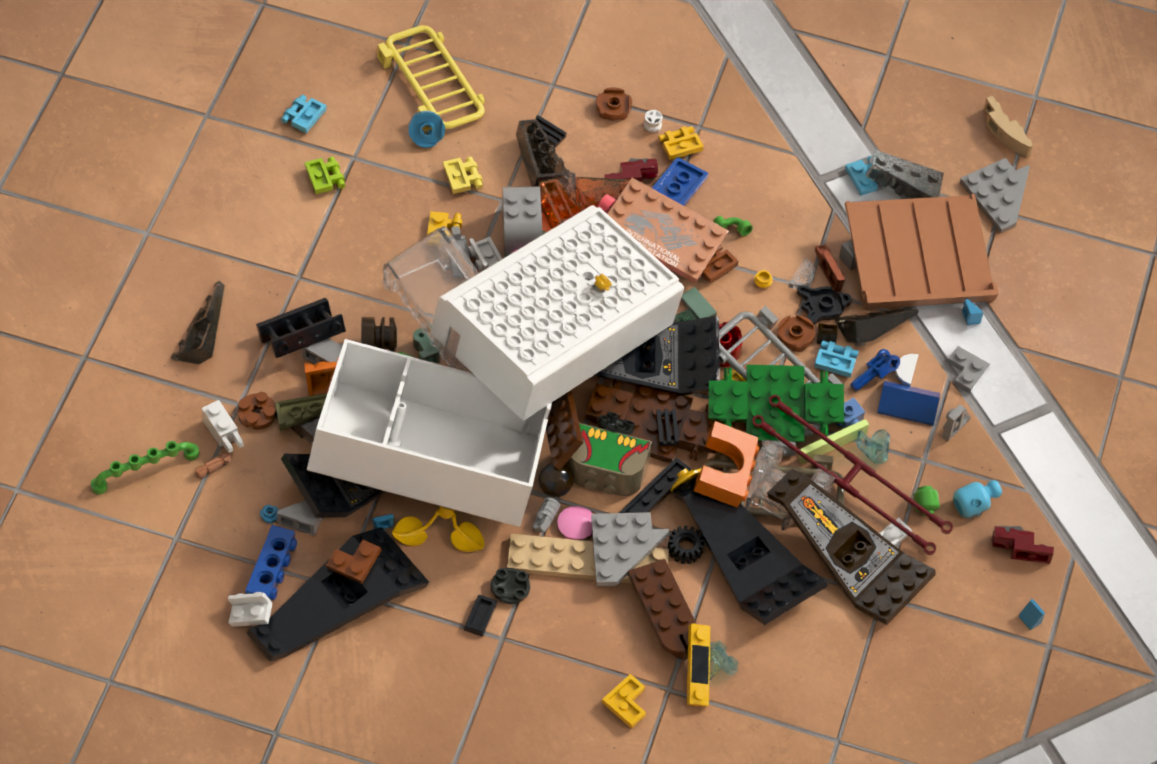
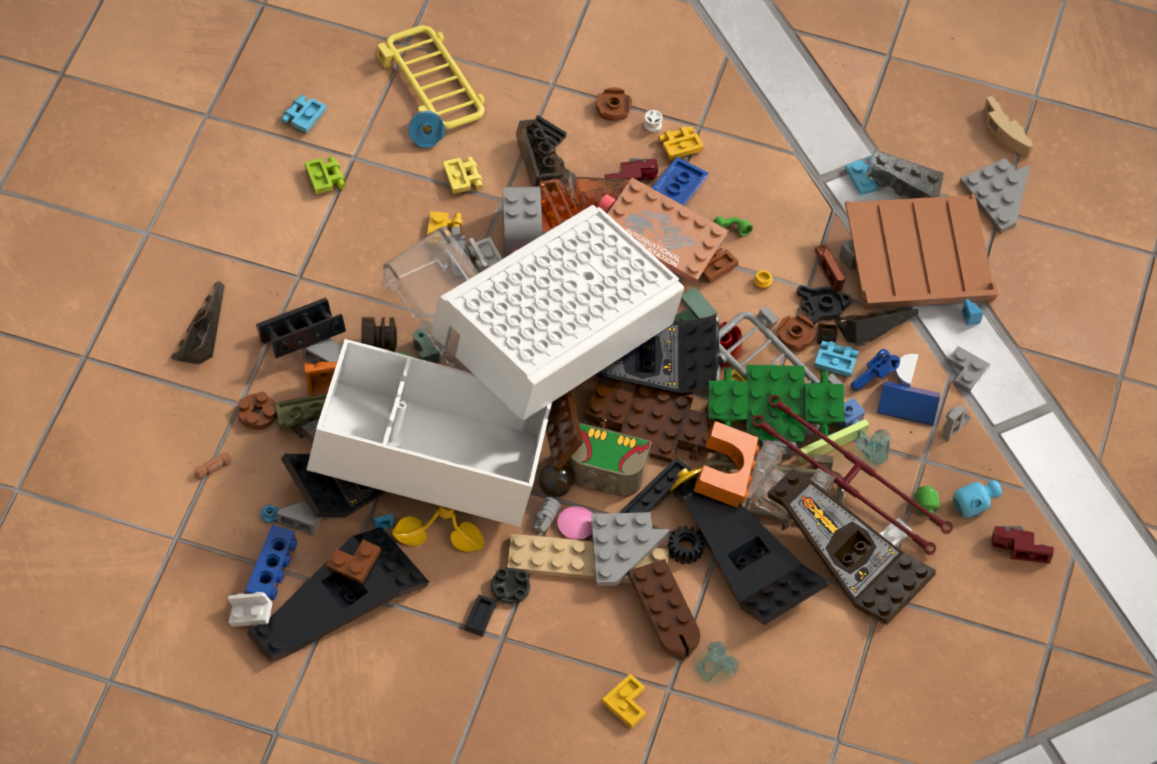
bright green bar [91,441,199,494] -> none
white hinge [202,400,244,453] -> none
yellow plate [594,273,612,291] -> none
pearl dark grey dish [597,412,635,435] -> none
black tile [656,409,679,446] -> none
yellow plate [687,624,710,707] -> none
clear plate [788,258,816,289] -> none
dark azure slope [1019,599,1045,630] -> none

